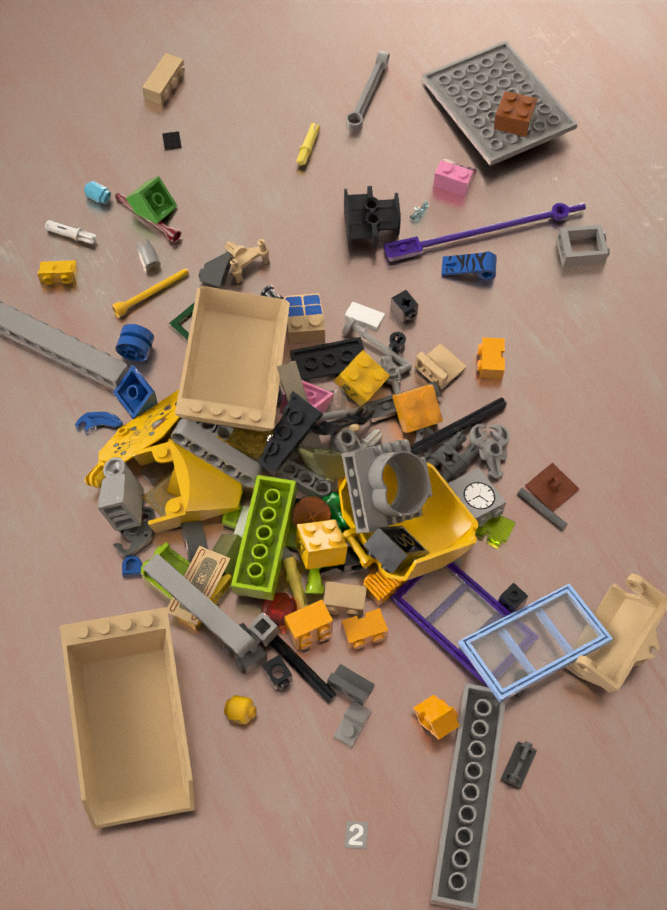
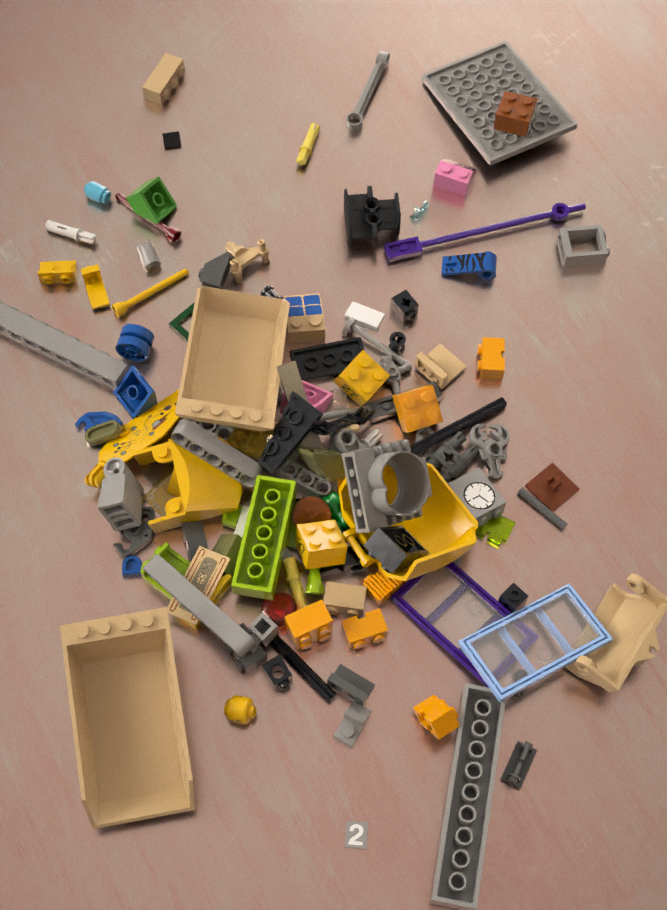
none -> yellow bracket [80,264,110,310]
none -> olive tile [85,420,122,446]

